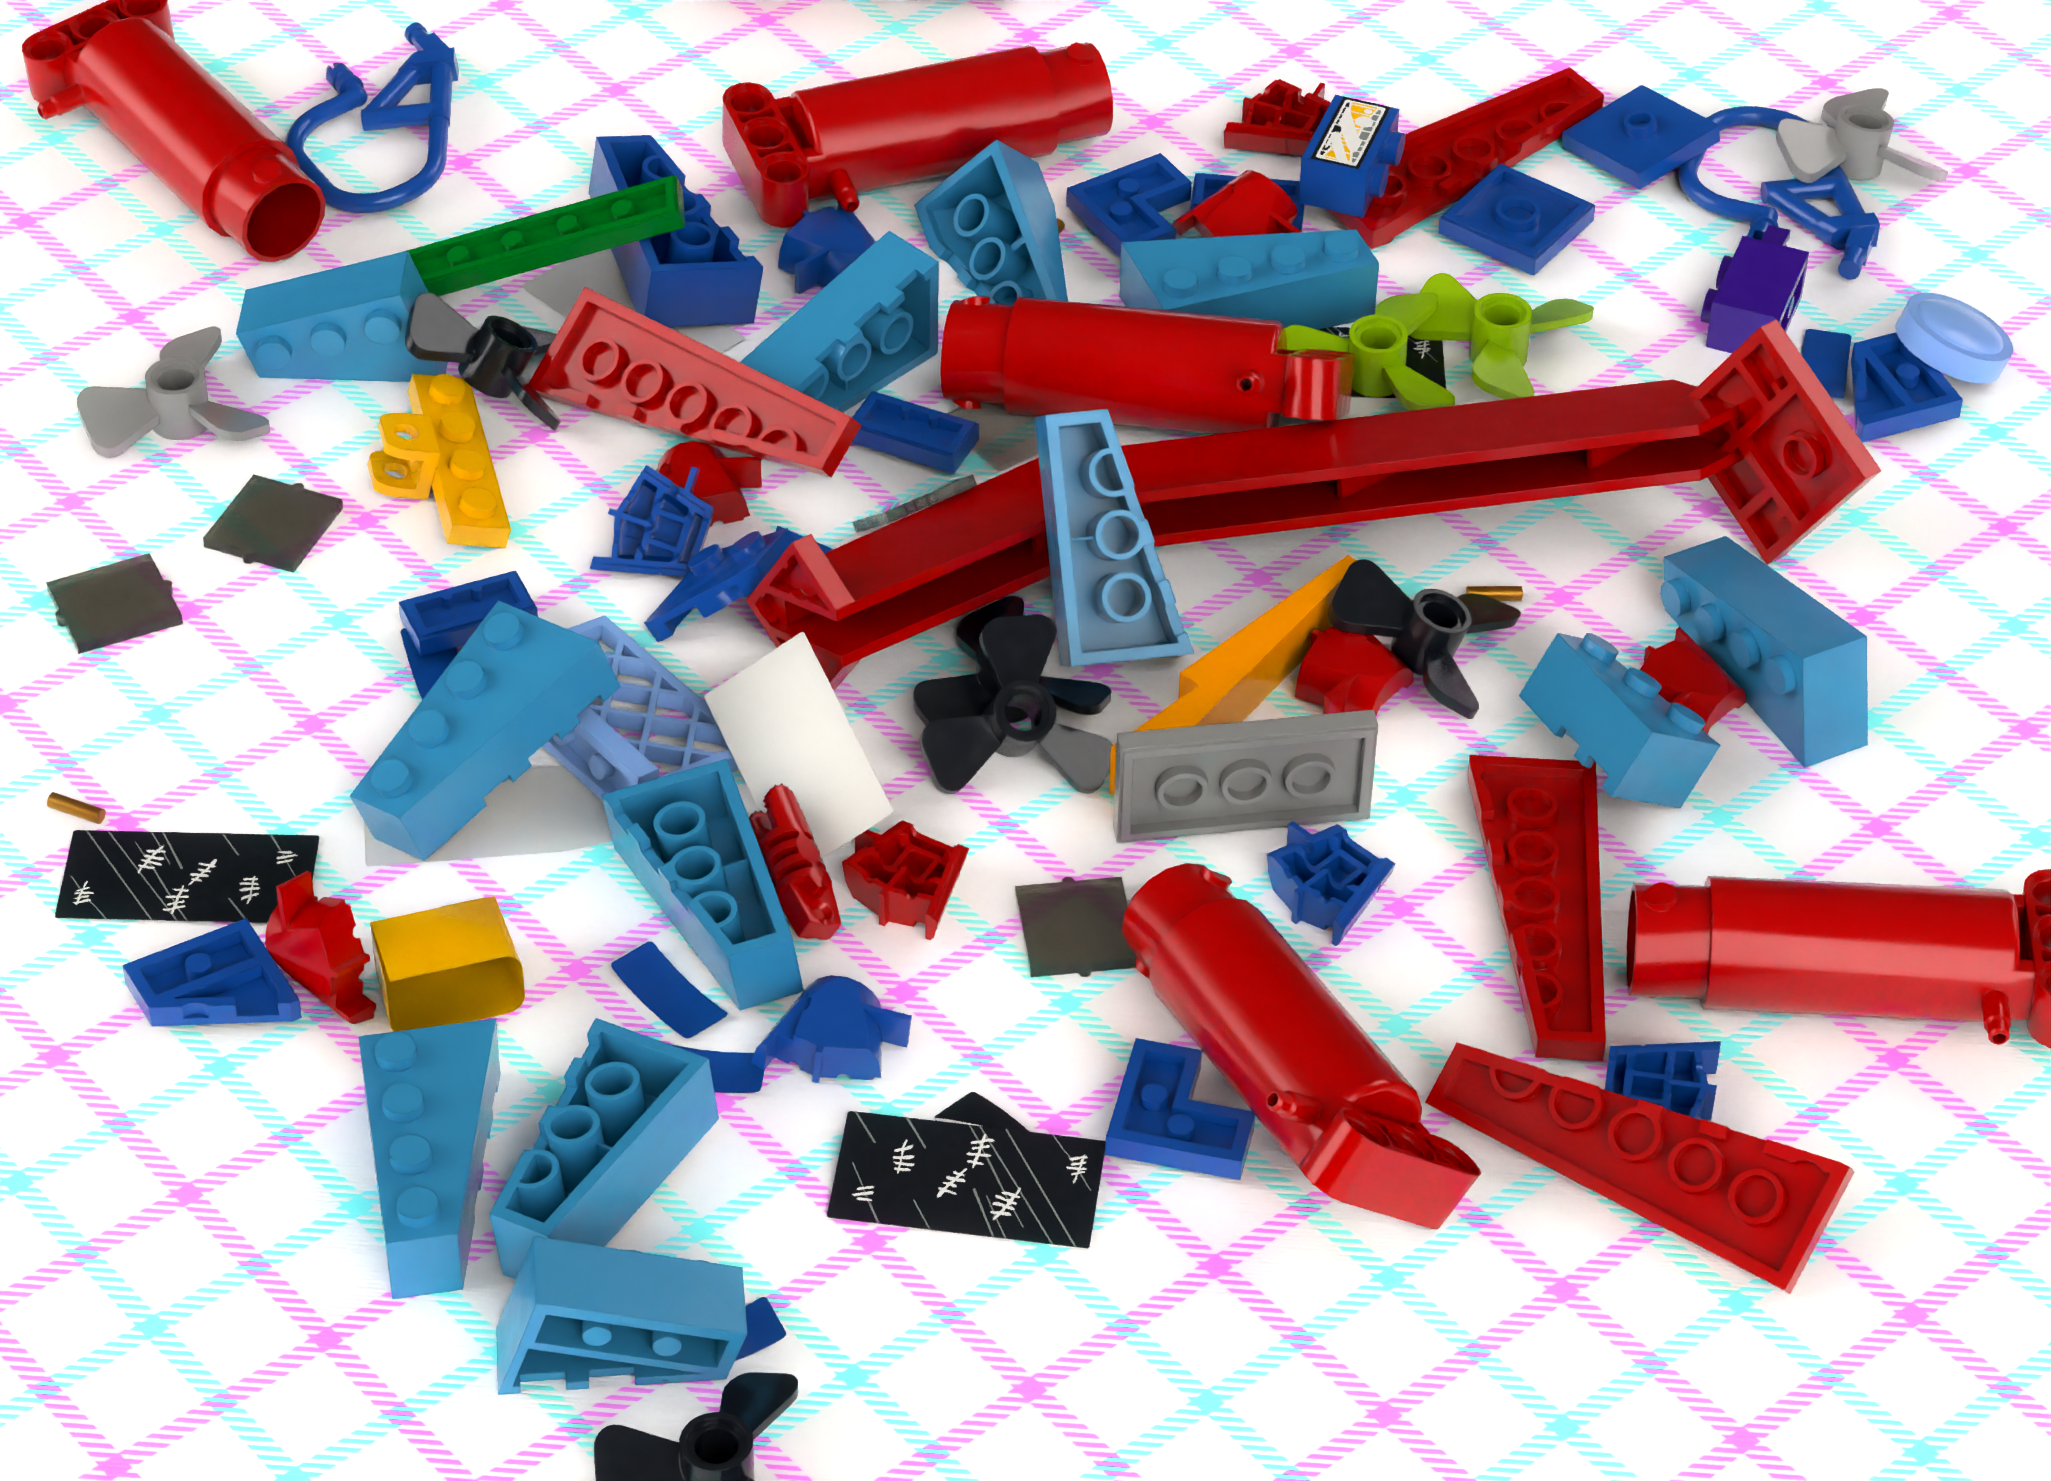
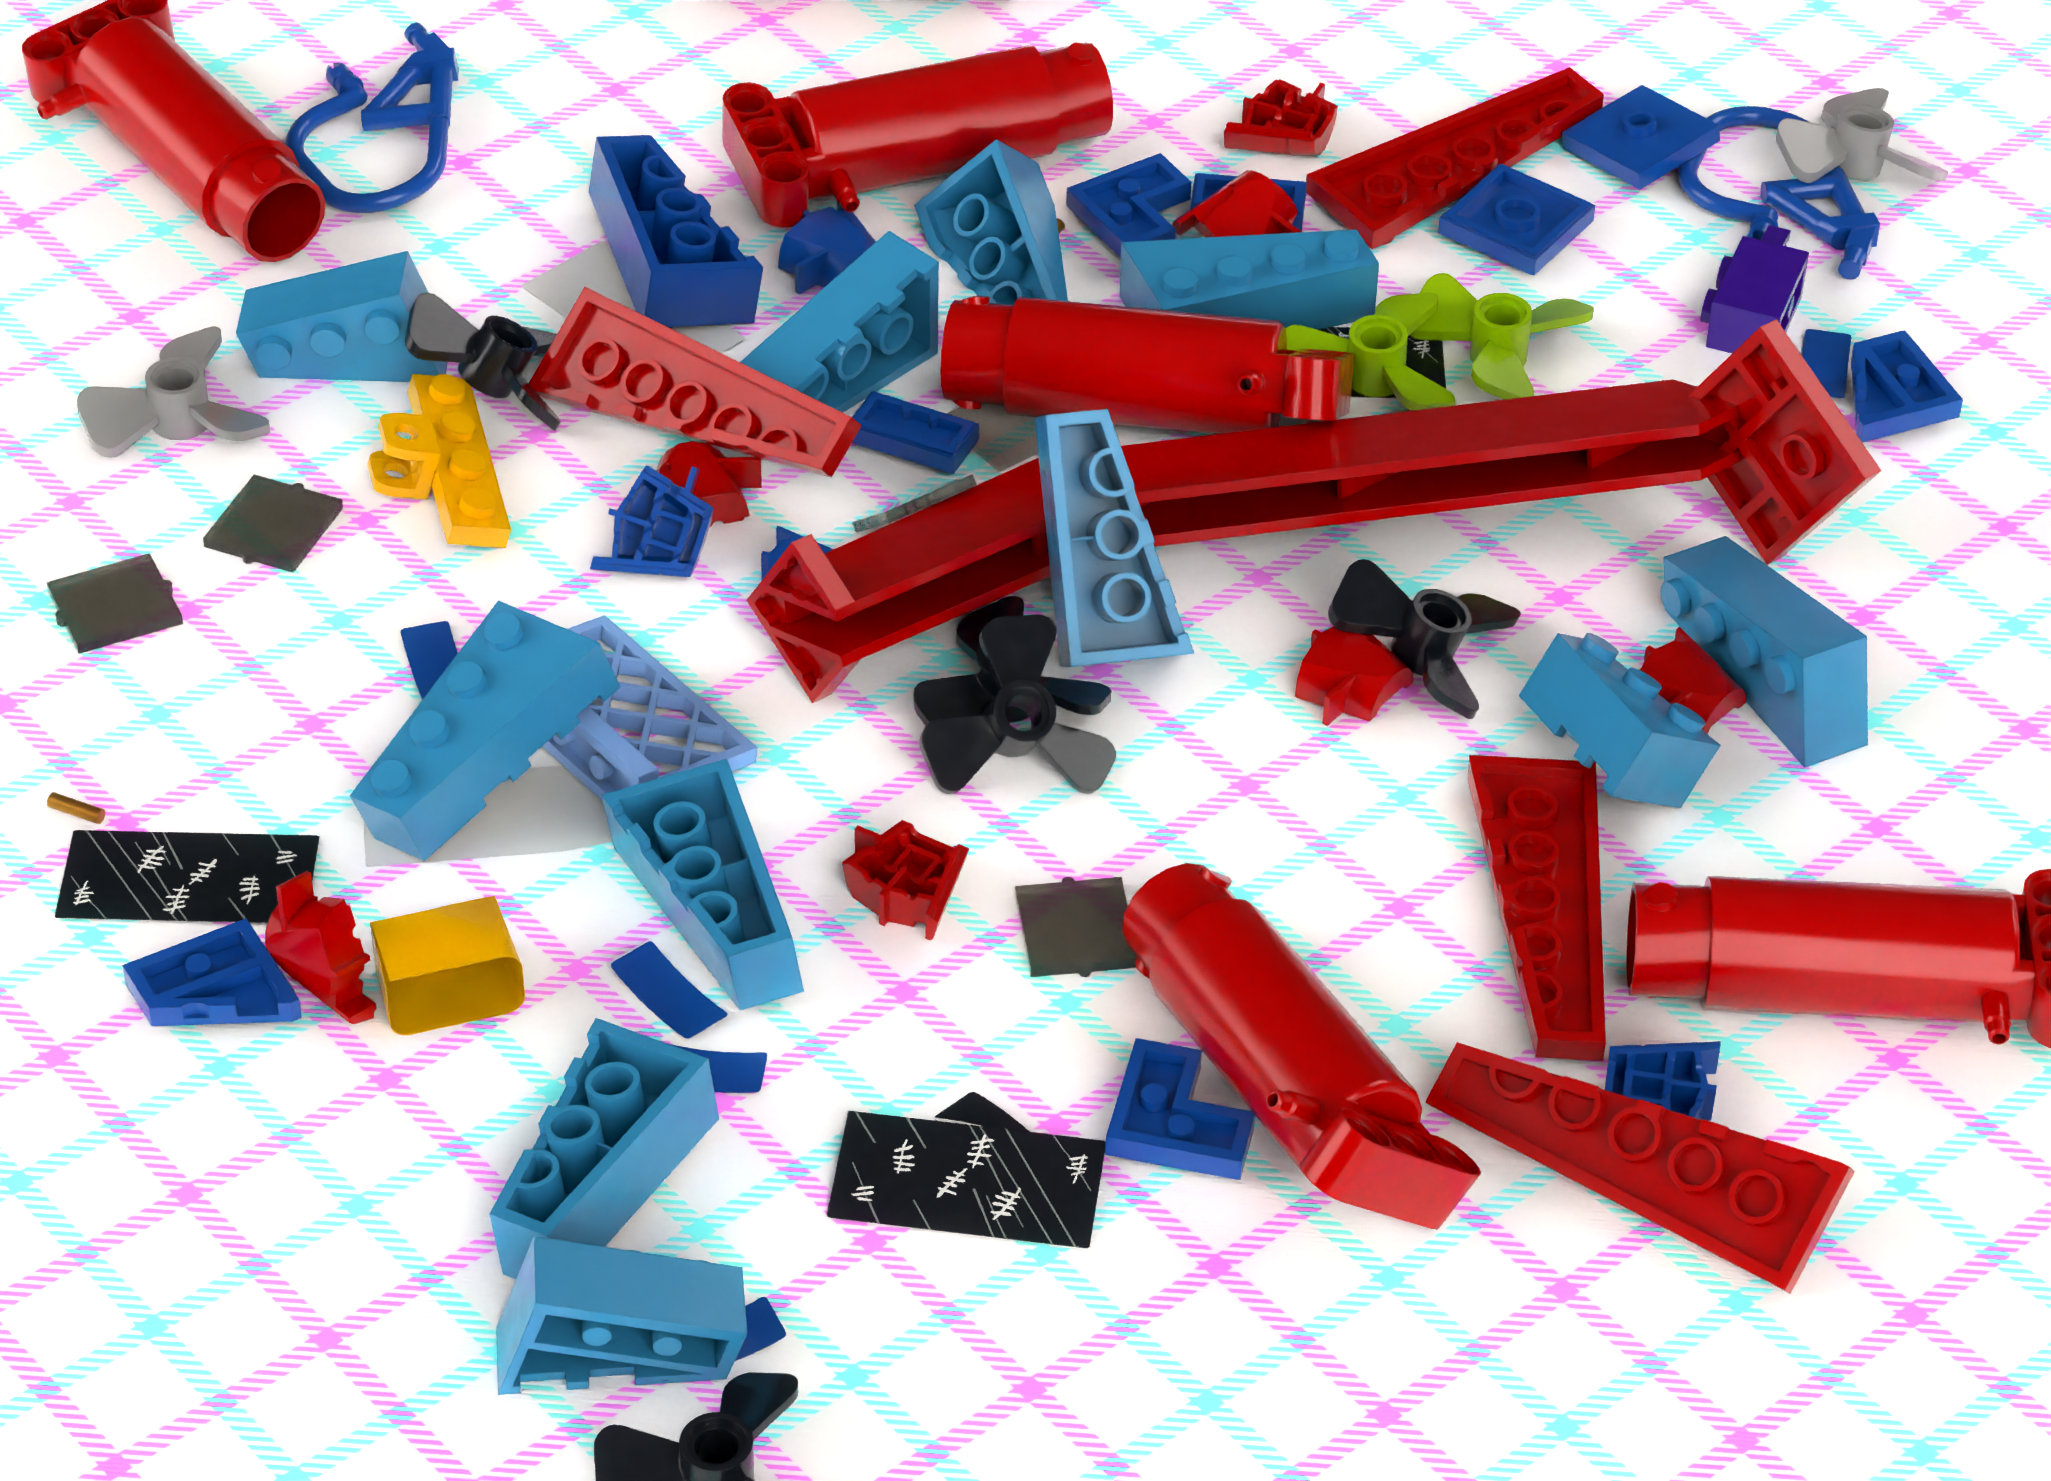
dark azure wedge [358,1018,501,1299] -> none
green tile [395,175,685,297] -> none
blue plate [399,570,538,657] -> none
blue wing [644,528,796,642] -> none
white sticker [704,632,894,859] -> none
red hinge [749,783,842,940] -> none
blue piece [750,975,912,1083] -> none
light orange slope [1109,555,1357,796] -> none
light grey tile [1113,710,1378,842] -> none
blue piece [1267,821,1396,946] -> none
blue brick [1298,94,1405,218] -> none
pearl gold piece [1466,586,1523,601] -> none
light blue piece [1895,292,2014,384] -> none

